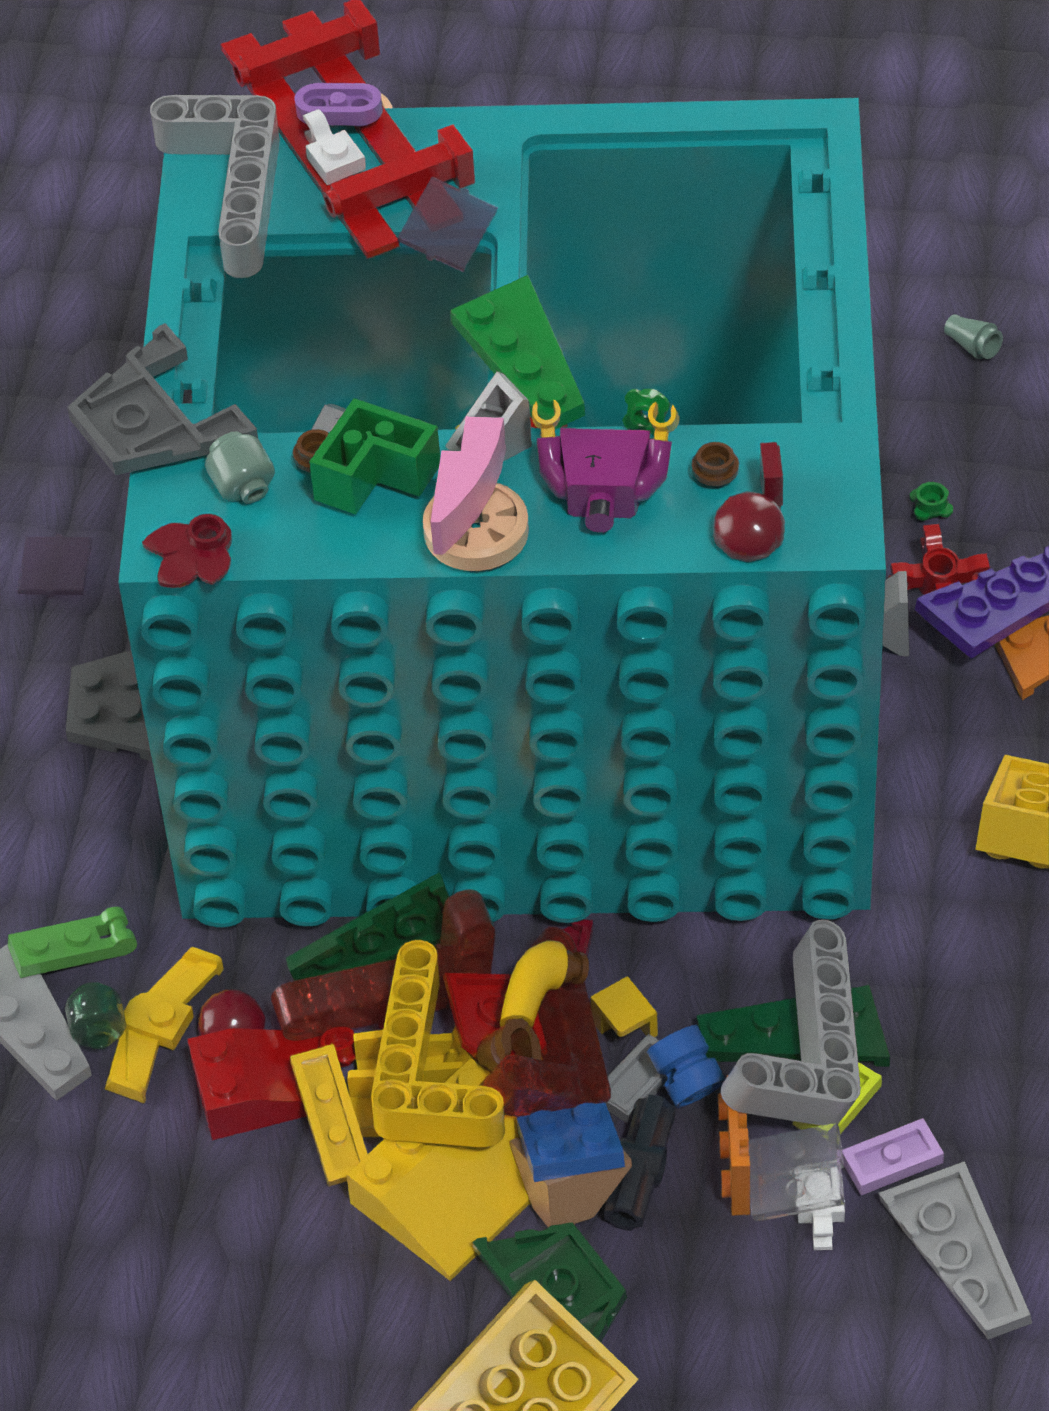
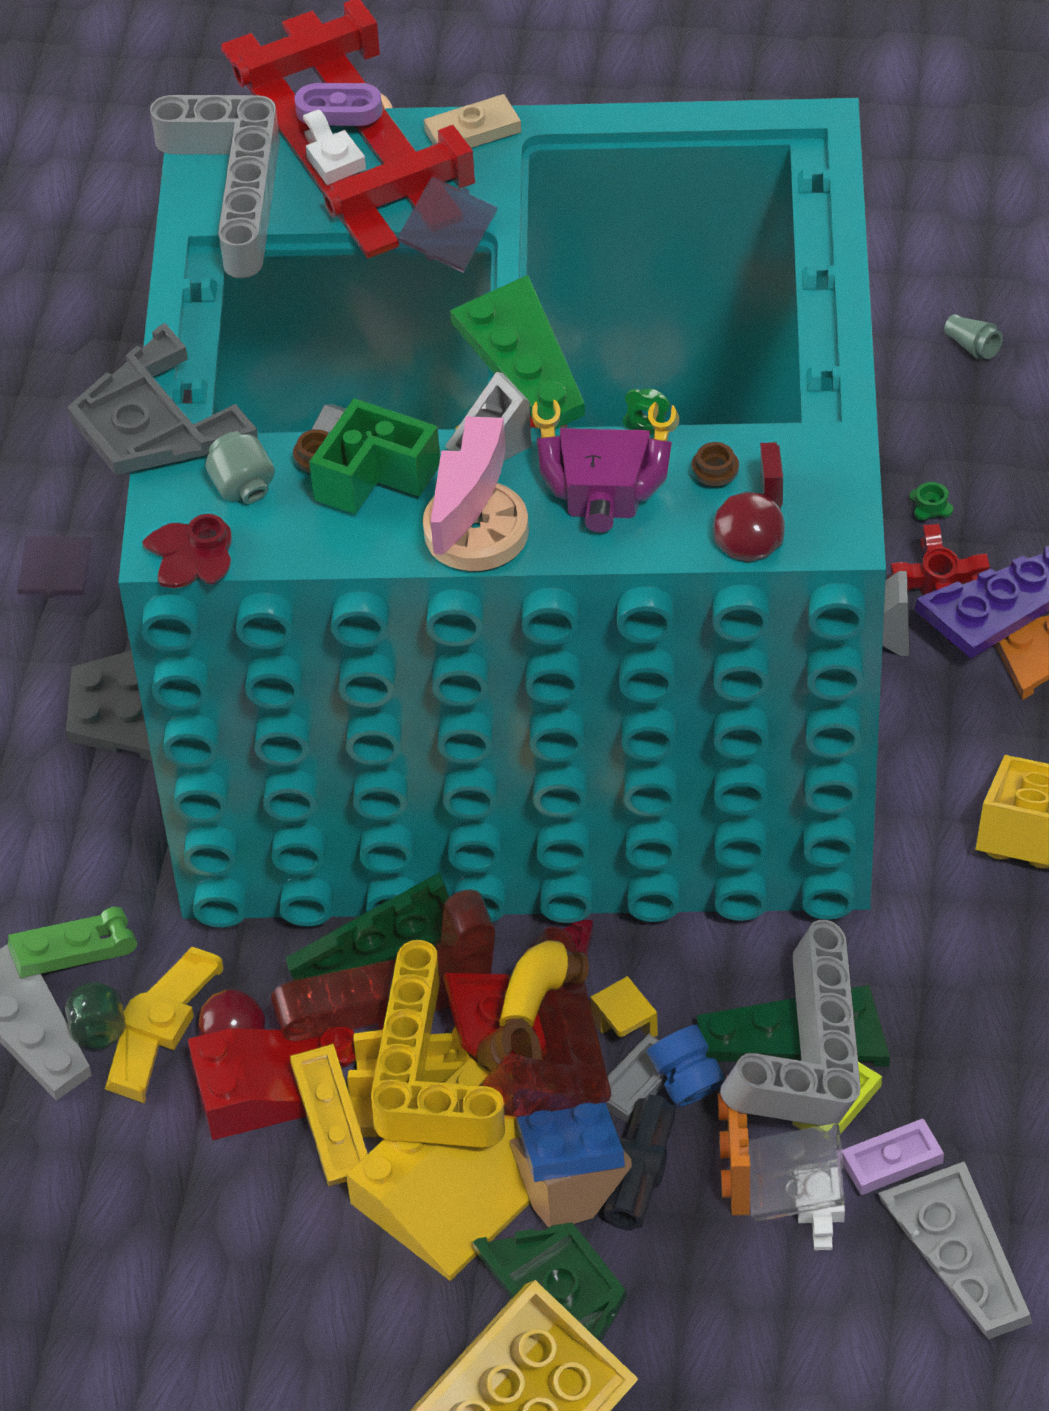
none -> tan plate [424,94,521,148]

